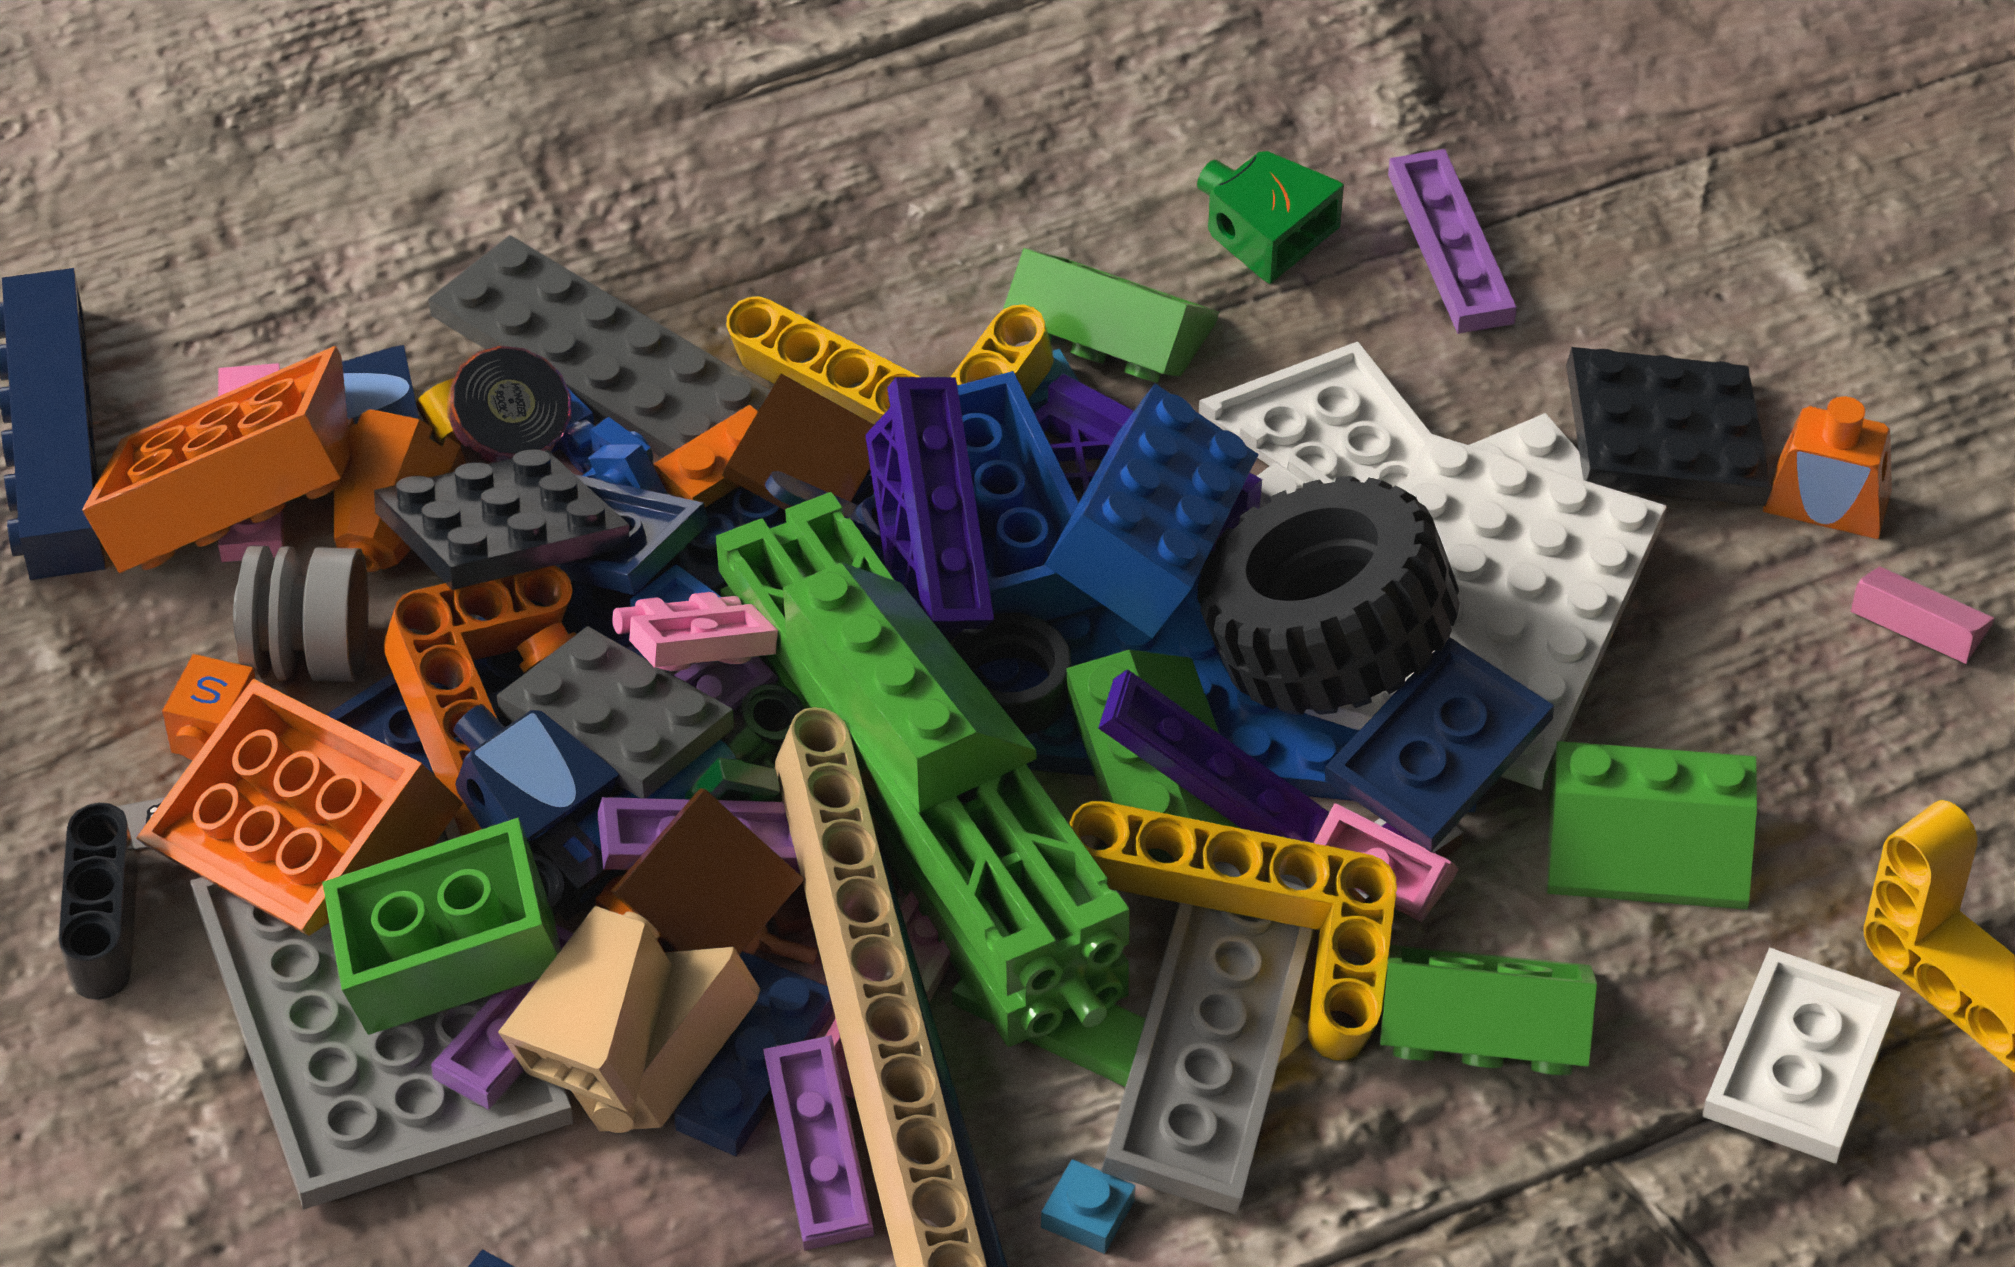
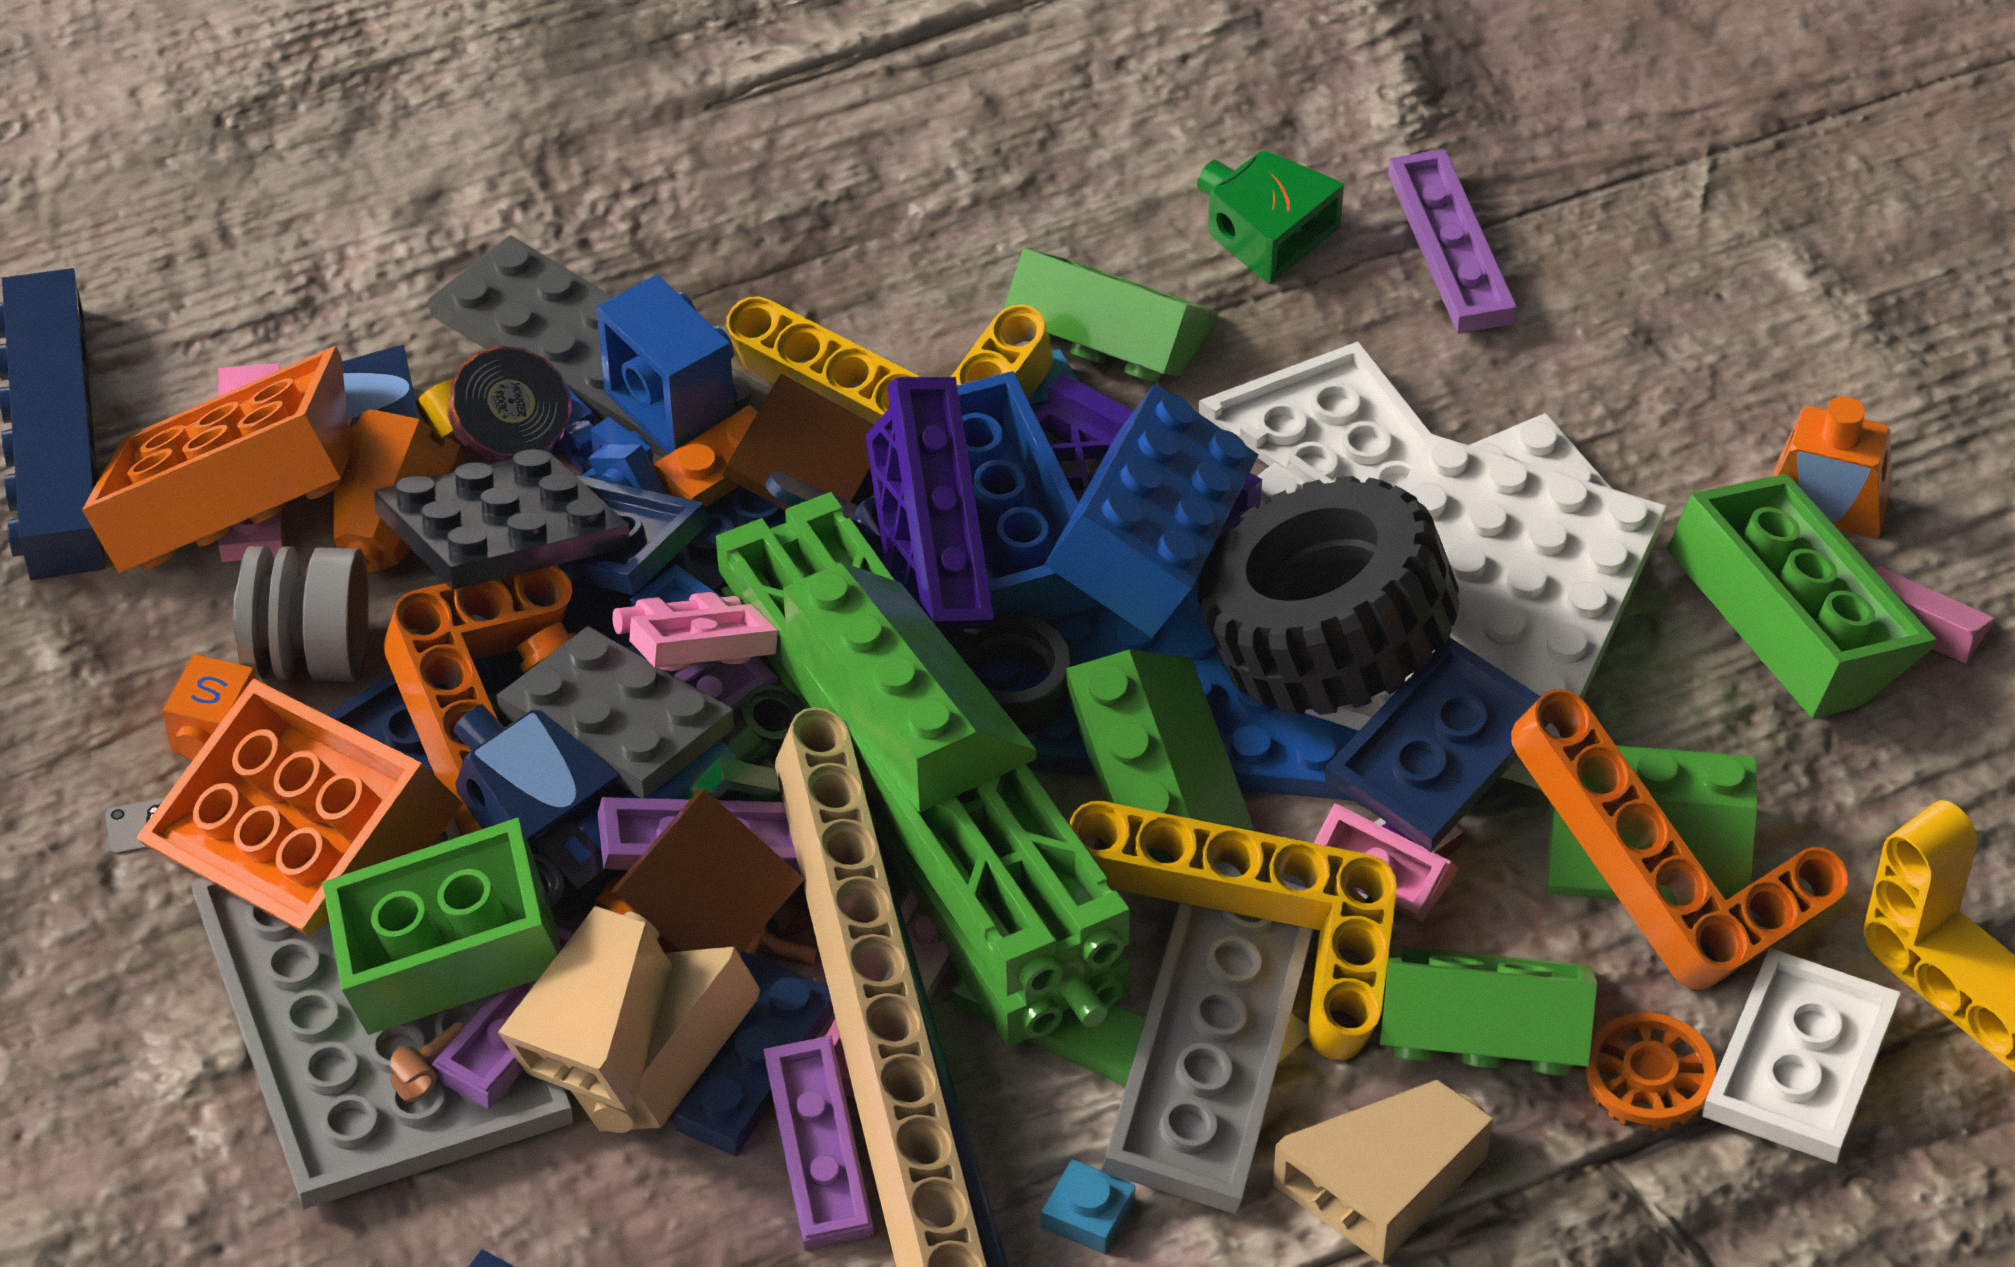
black beam [58,802,138,1000] -> none
dark purple tile [1098,669,1329,843] -> none
black plate [1566,347,1772,506] -> none
none -> nougat hand [390,1022,465,1102]
none -> blue brick [596,274,737,454]
none -> tan slope [1273,1080,1493,1264]
none -> orange beam [1511,689,1849,990]
none -> orange wheel [1585,1012,1716,1131]
none -> bright green slope [1666,473,1937,719]

